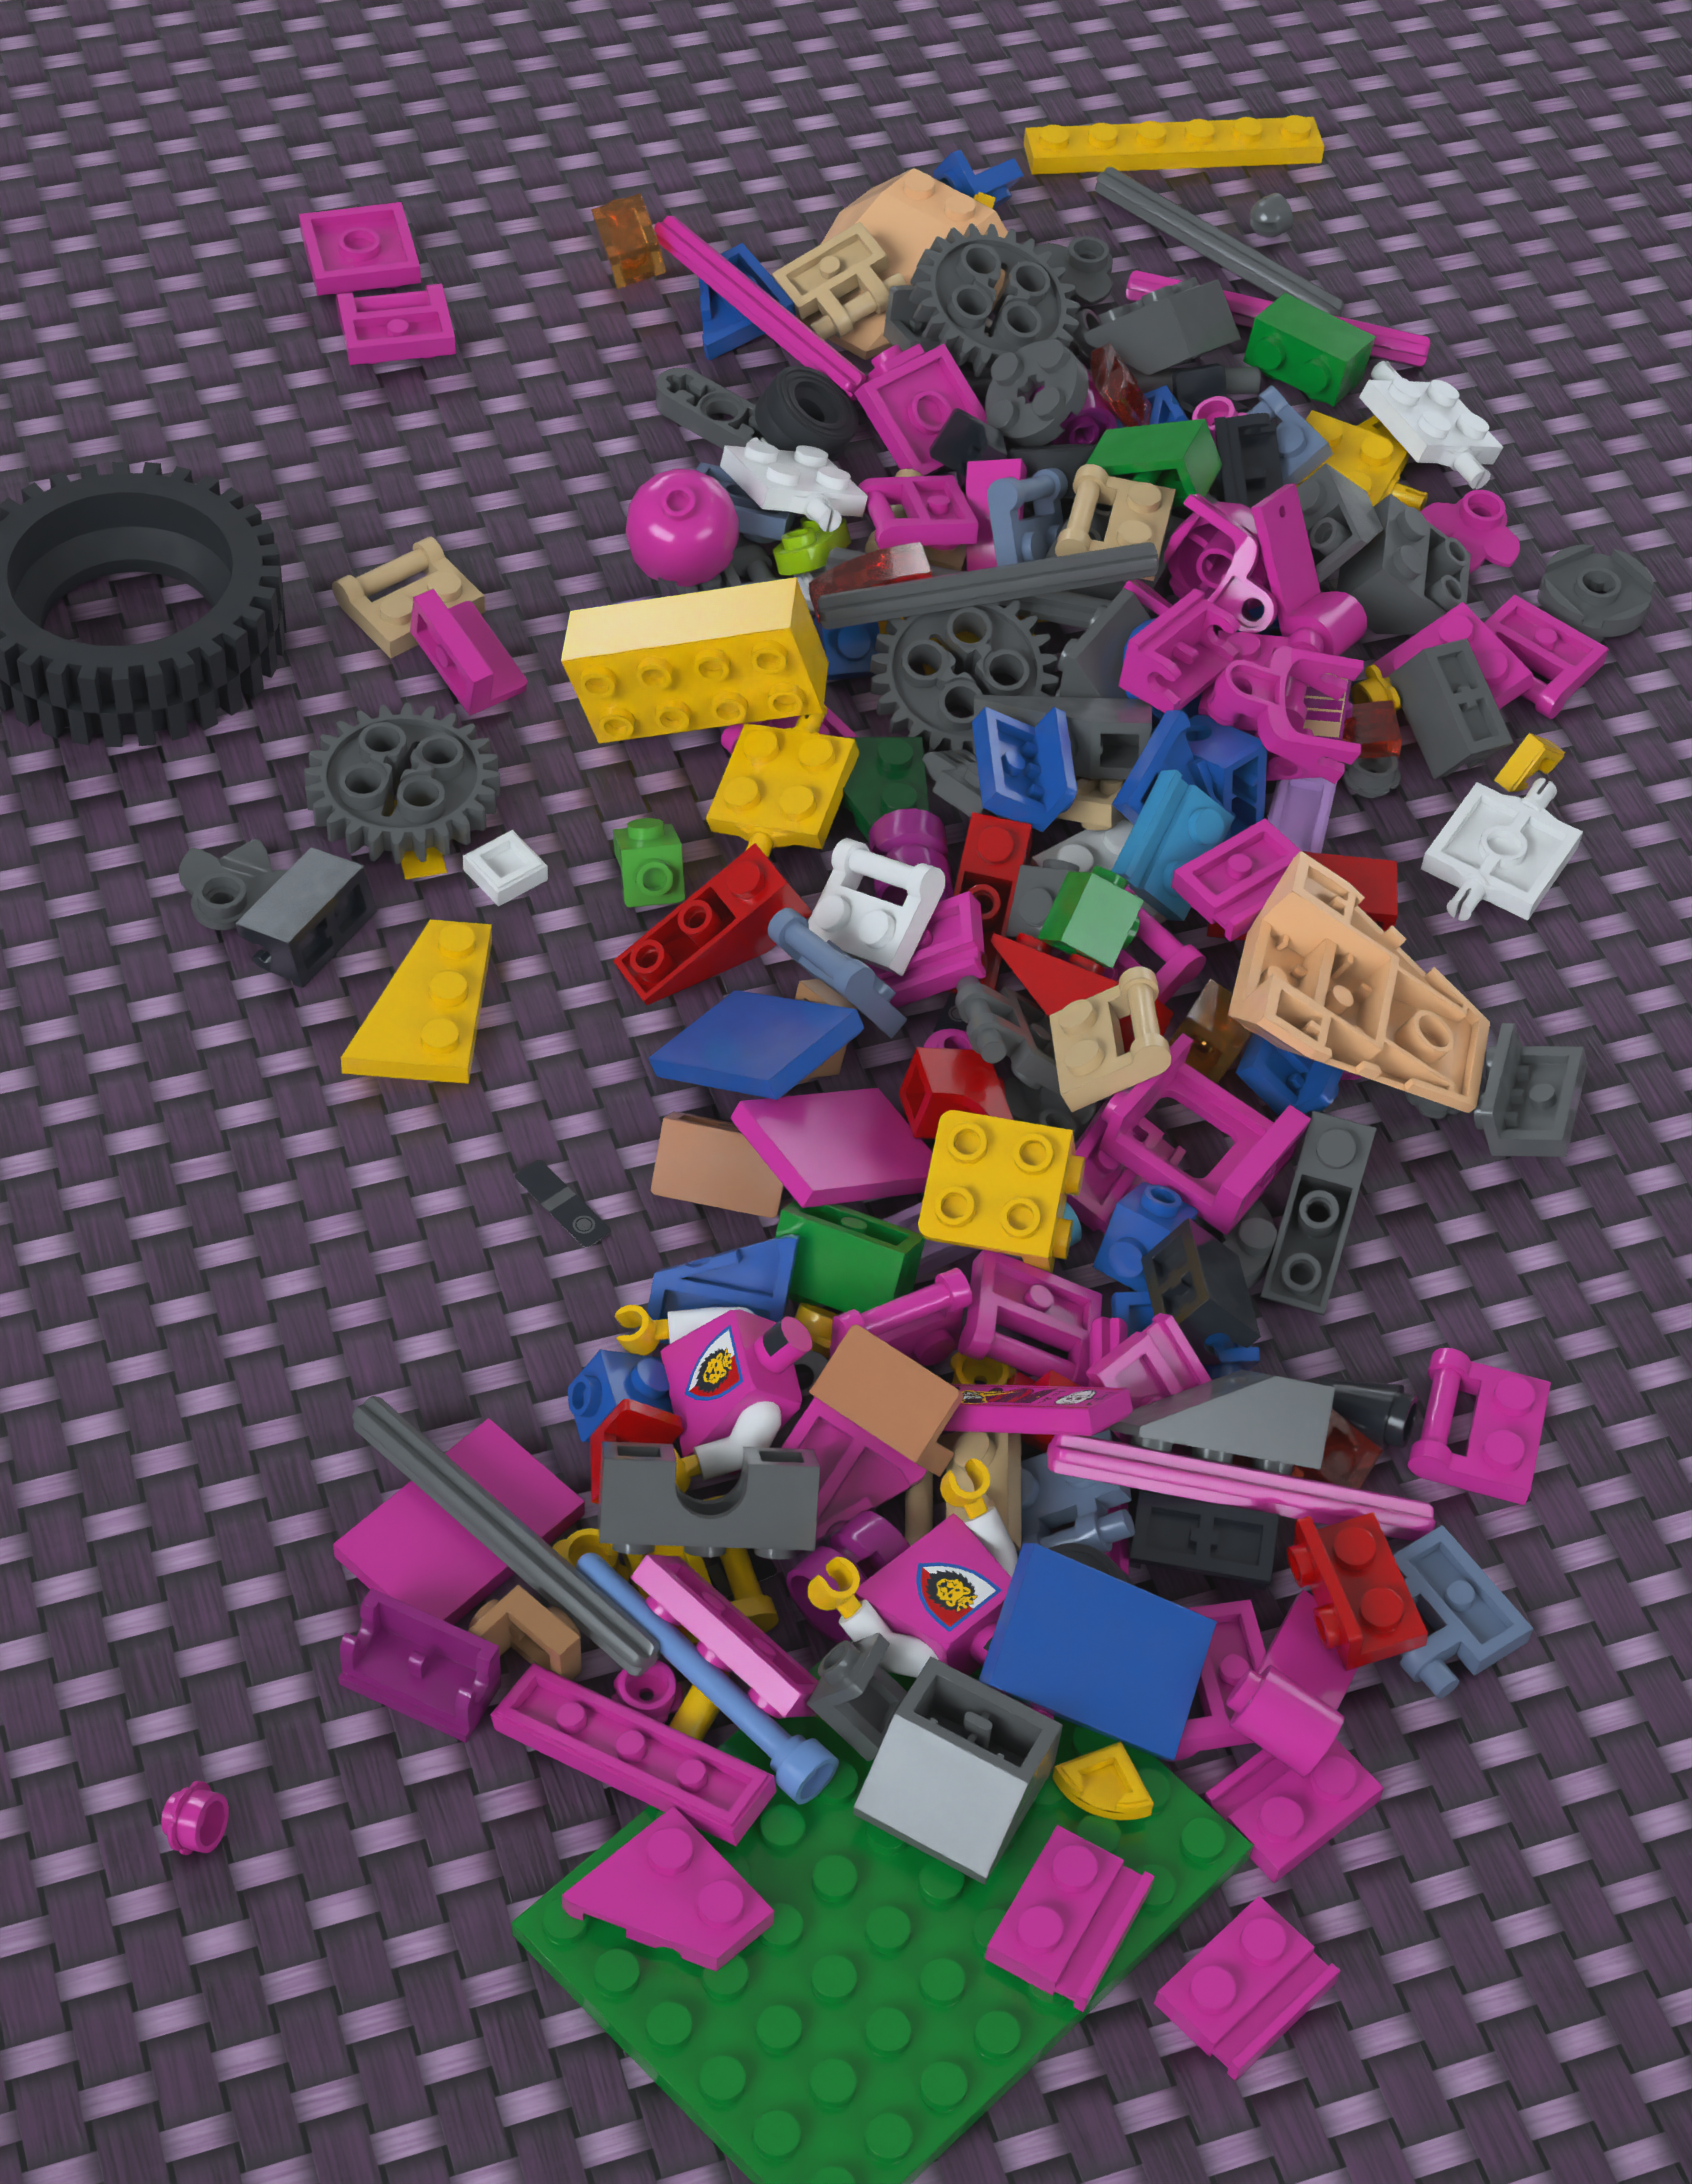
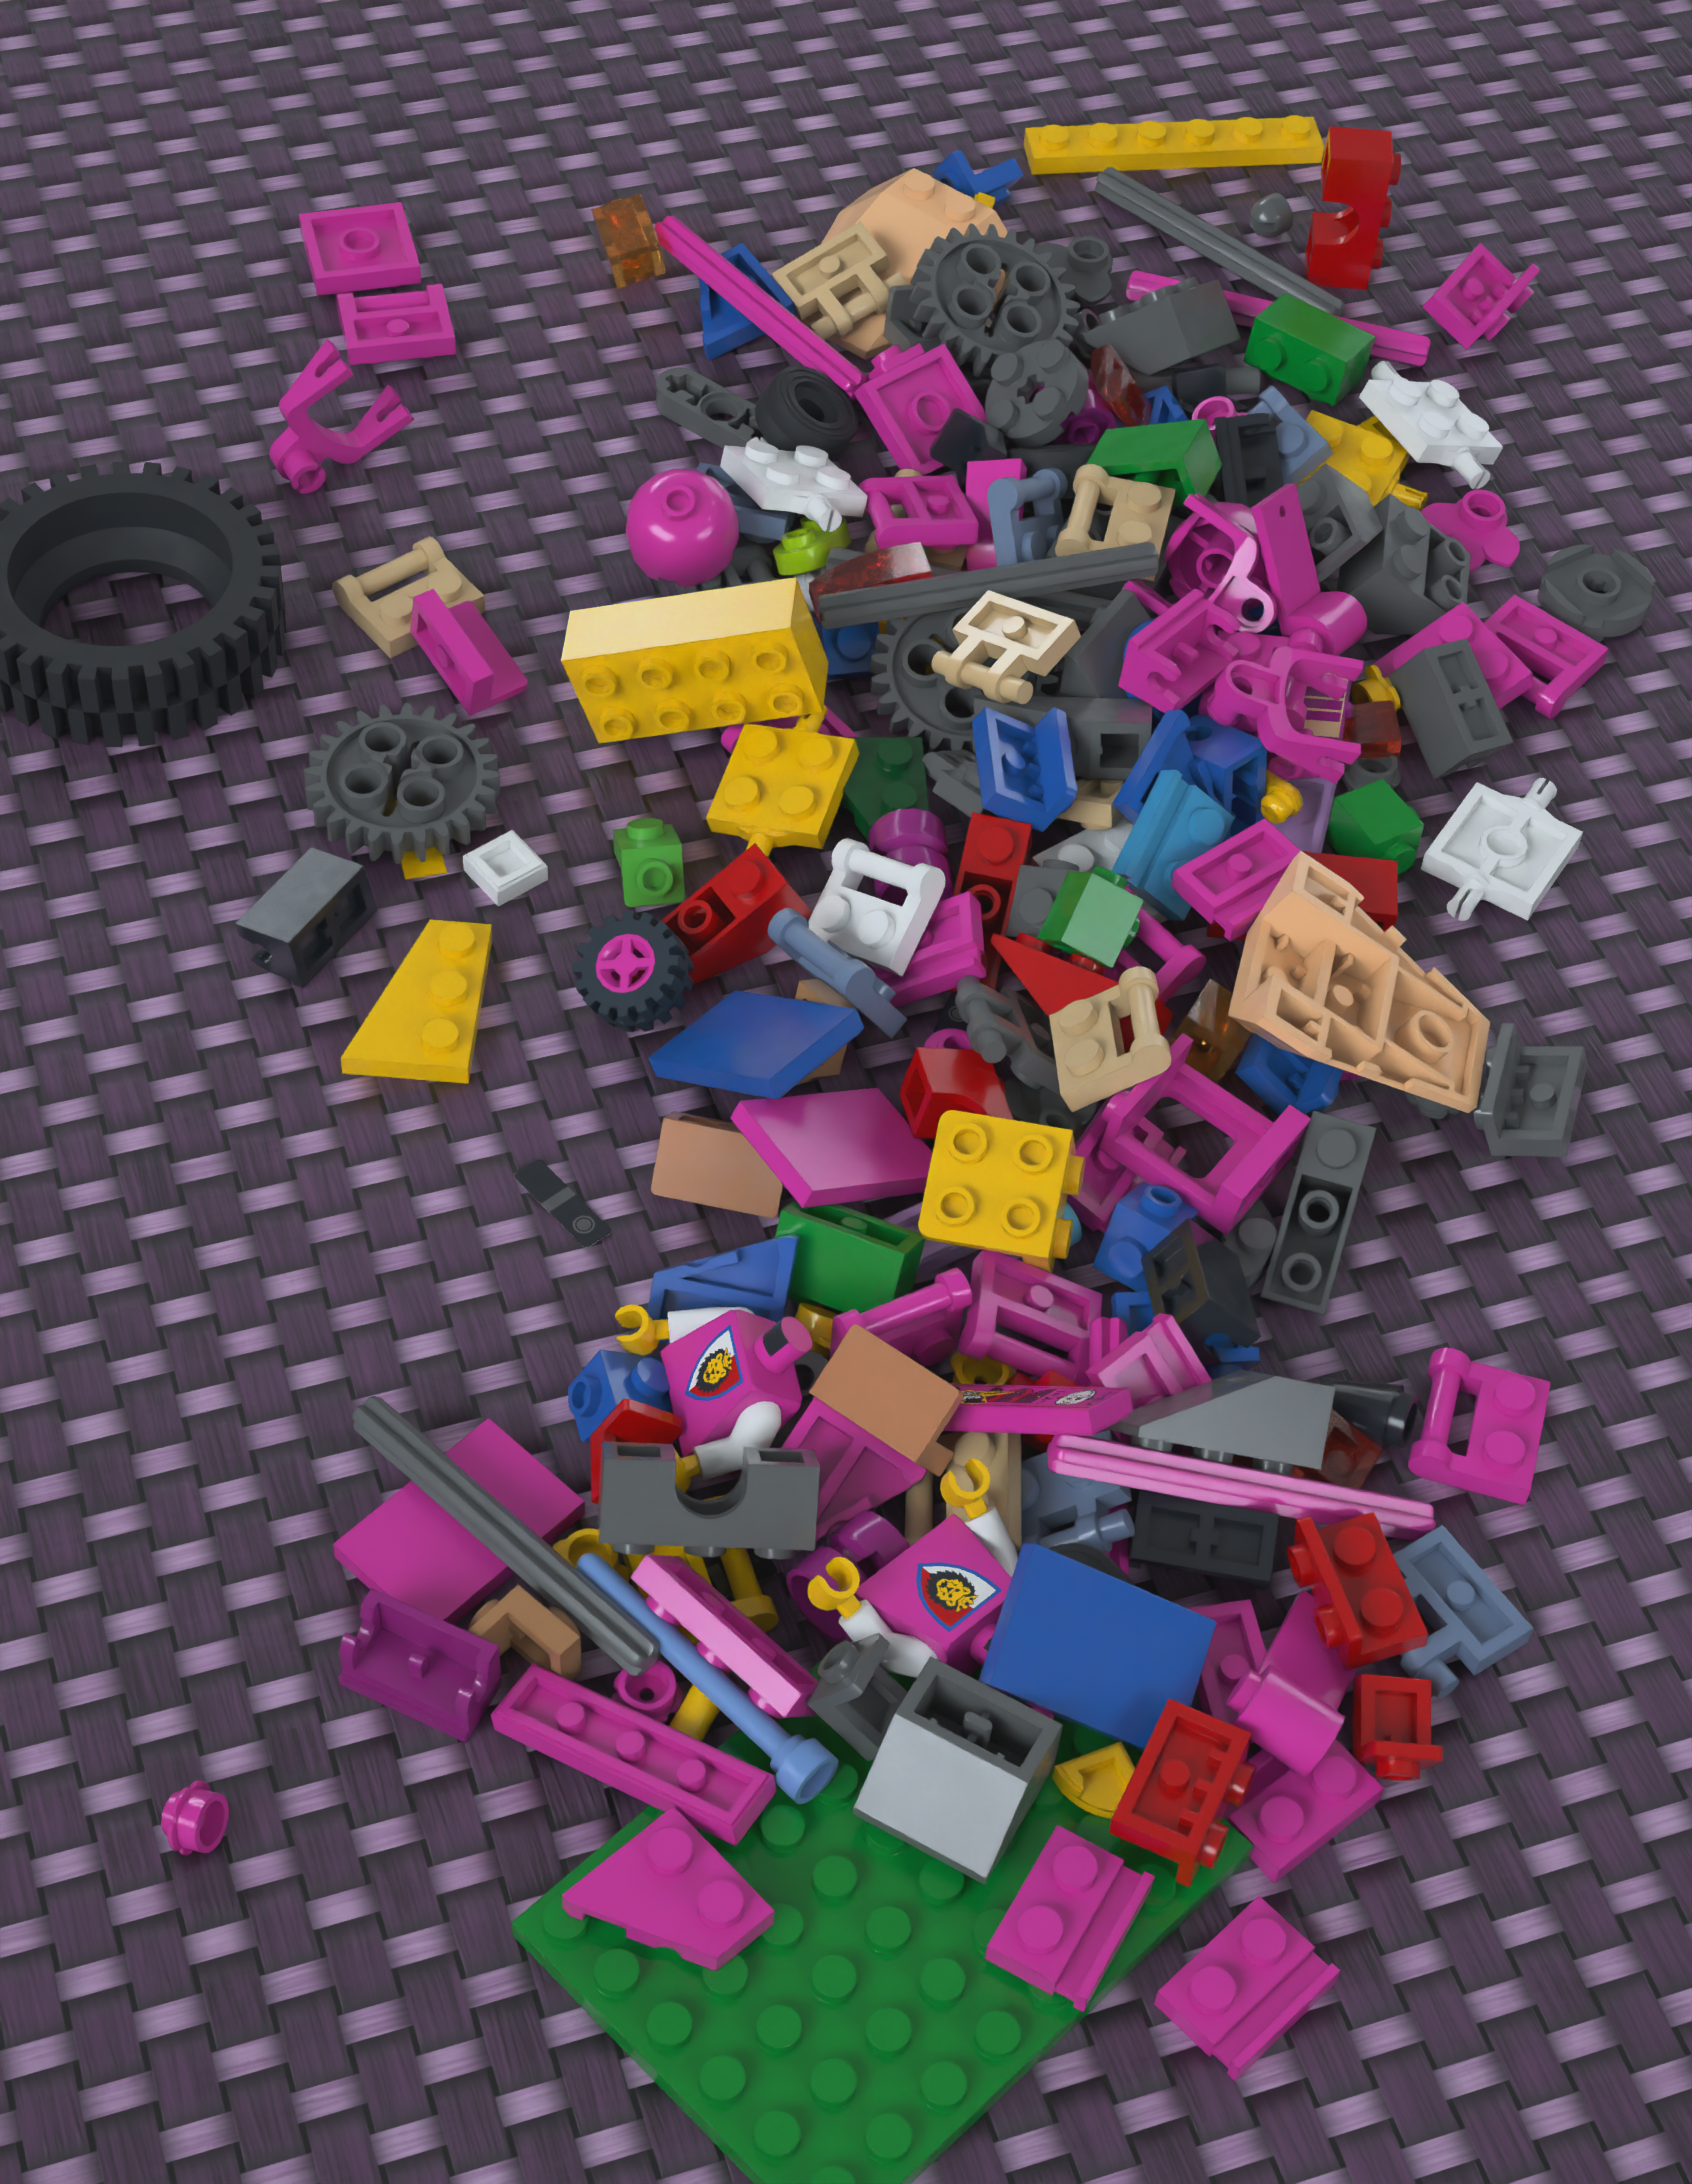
dark grey plate [179,839,288,930] -> none
yellow tile [1494,733,1566,792] -> none
none -> dark pink piece [269,339,415,494]
none -> black wheel [573,911,694,1032]
none -> tan plate [932,590,1081,705]
none -> red bracket [1109,1698,1257,1888]
none -> yellow arm [1261,769,1303,824]
none -> red arch [1305,126,1401,290]
none -> green brick [1325,778,1424,875]
none -> red bracket [1352,1674,1443,1781]
none -> dark pink bracket [1422,243,1540,350]

